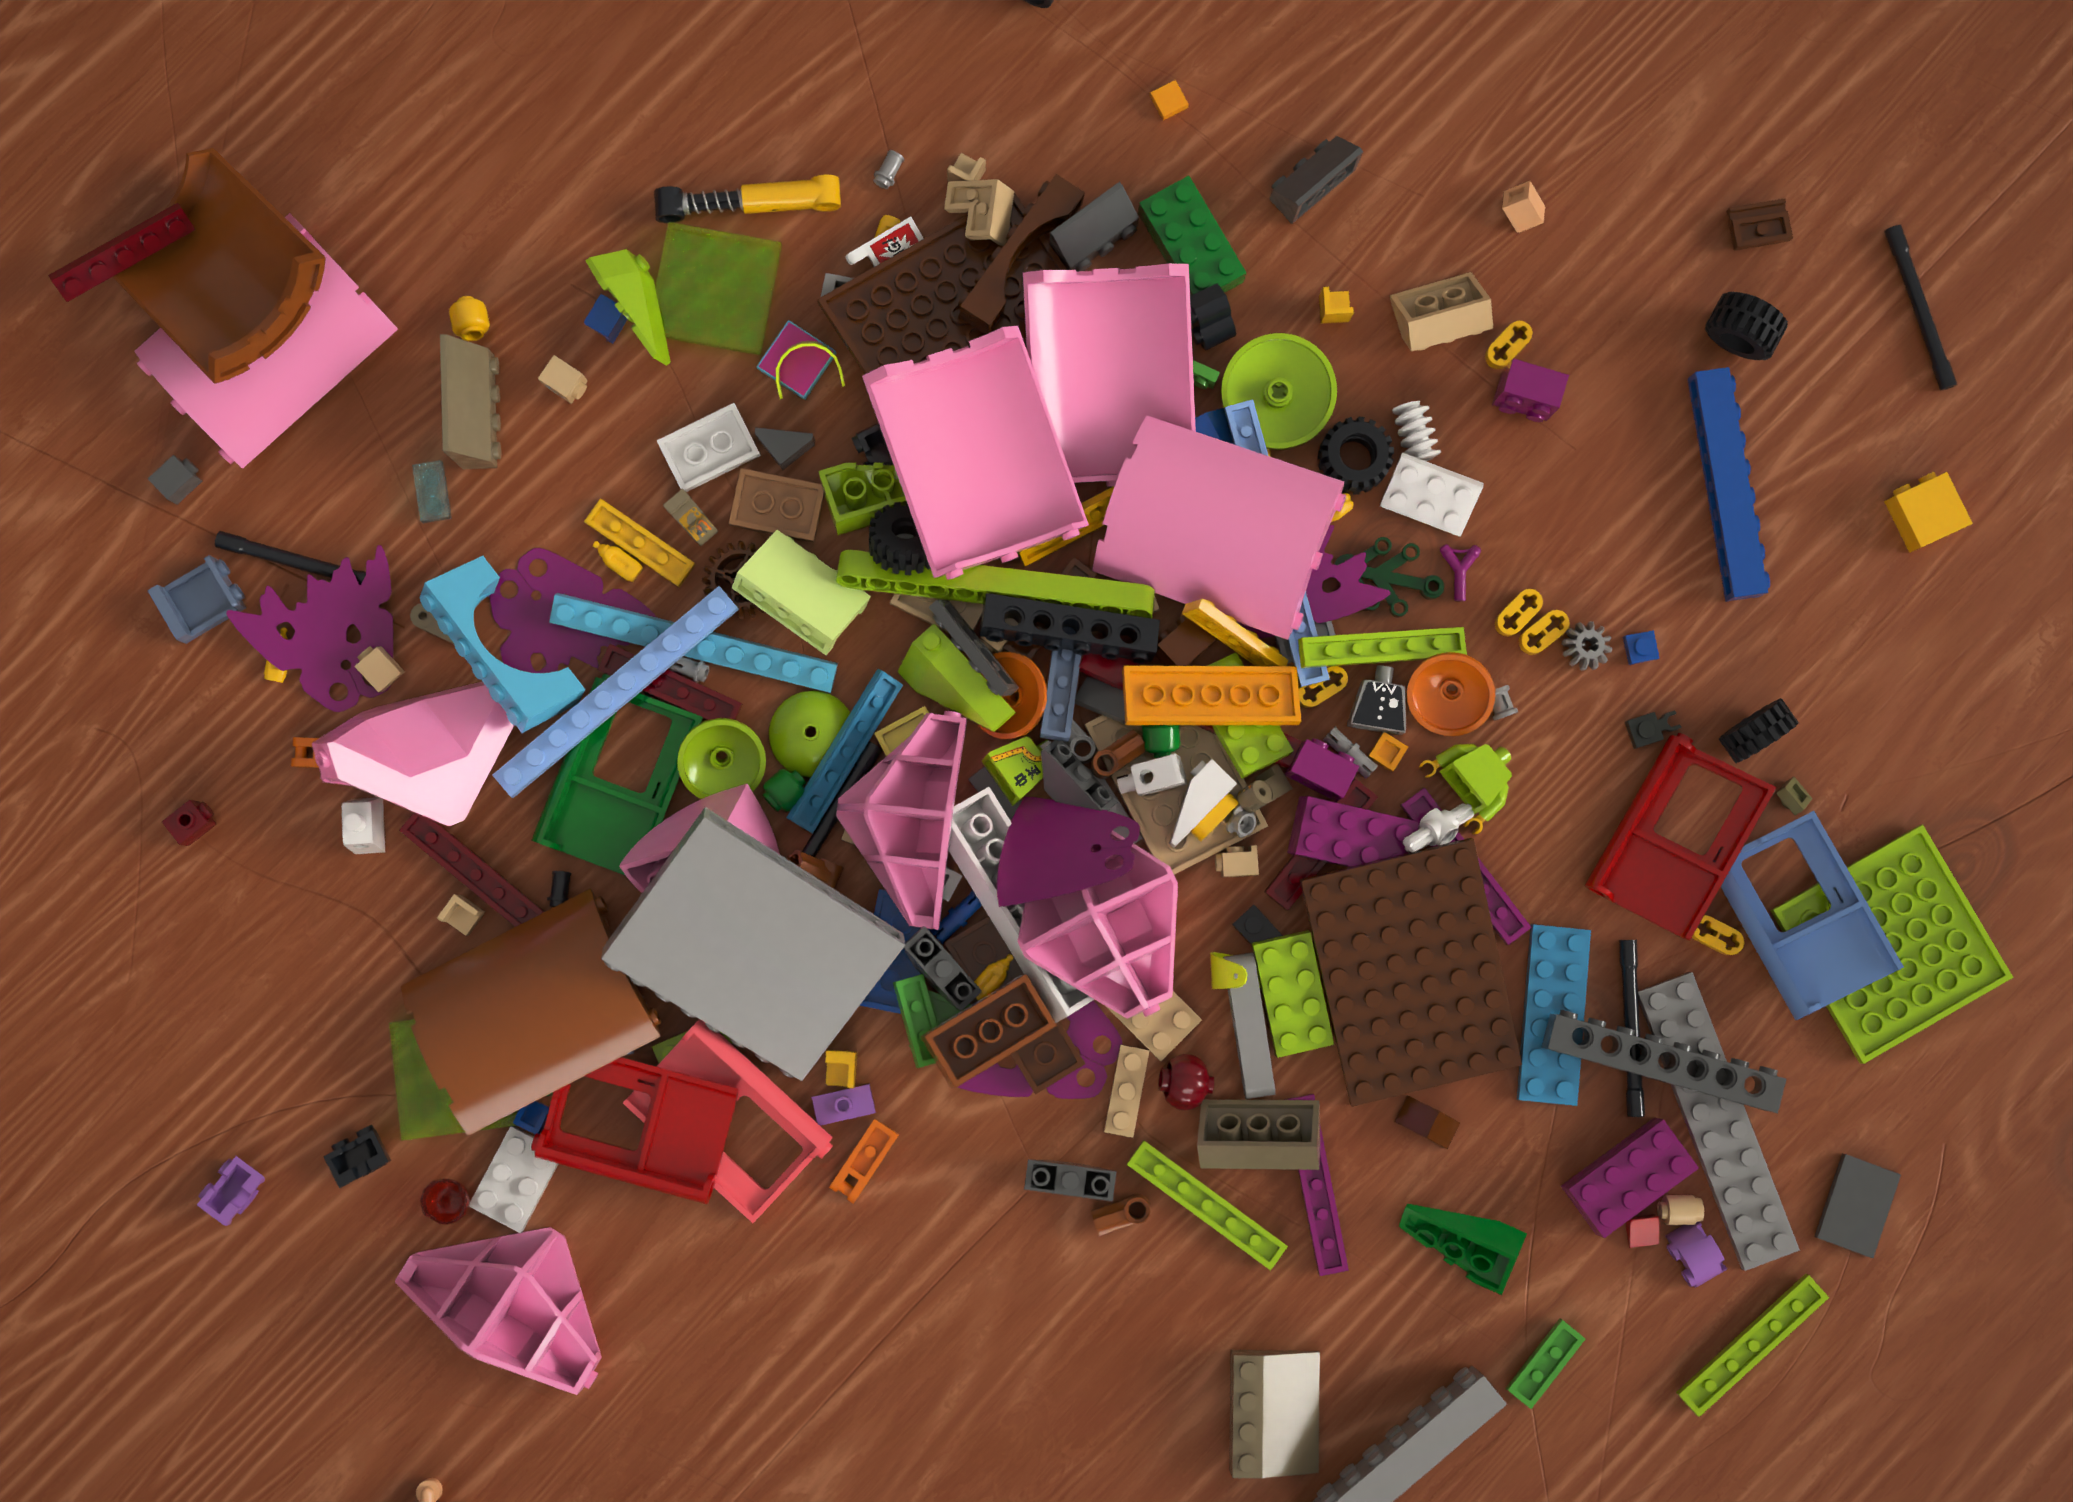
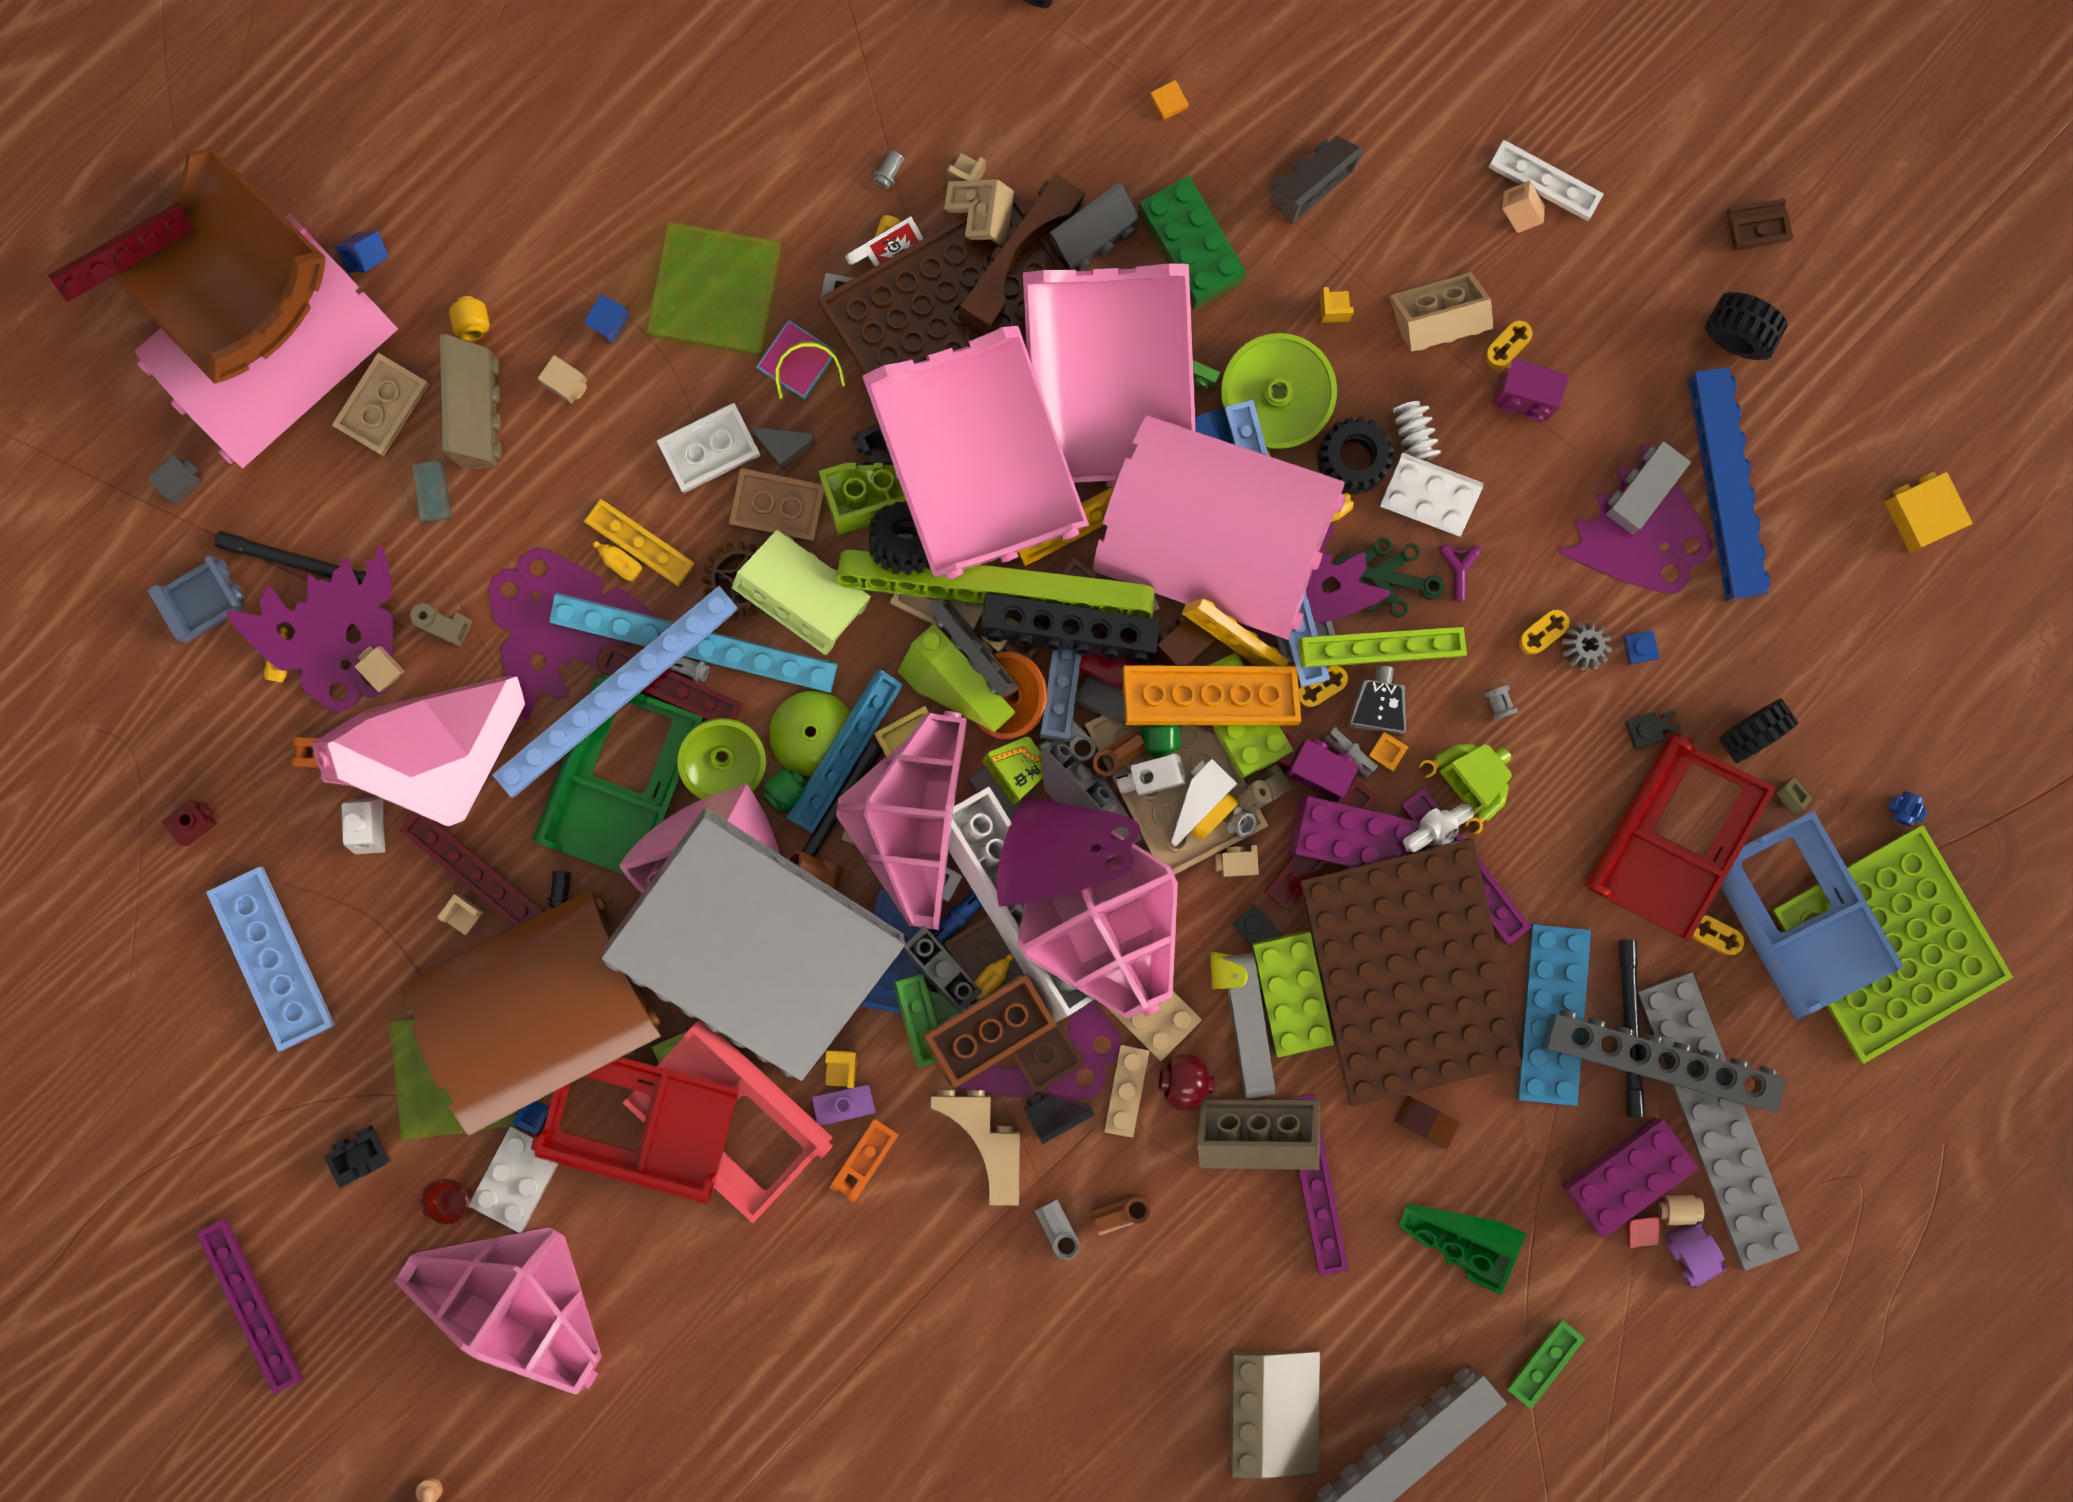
medium lavender cylinder [197,1156,265,1226] -> none
medium azure arch [419,556,585,733] -> none
lime wedge [586,249,671,366] -> none
piece [654,175,841,223] -> none
dark tan leg [663,488,718,546] -> none
dark grey slope [1024,1159,1117,1202] -> none
lime plate [1126,1140,1288,1271] -> none
black brick [1190,283,1236,351] -> none
orange dish [1407,652,1496,736] -> none
yellow beam [1495,589,1543,637] -> none
lime plate [1676,1274,1829,1417] -> none
dark grey tile [1814,1153,1901,1258] -> none
black piece [1884,225,1958,391] -> none
none -> magenta plate [196,1218,304,1394]
none -> light blue plate [206,867,335,1052]
none -> tan plate [332,353,430,457]
none -> blue panel [335,231,388,273]
none -> tan arch [931,1089,1020,1205]
none -> black slope [1023,1092,1095,1145]
none -> light grey piece [1035,1199,1080,1260]
none -> white plate [1488,140,1604,221]
none -> magenta piece [1558,444,1712,593]
none -> light grey brick [1606,441,1691,535]
none -> blue gear [1887,791,1928,827]

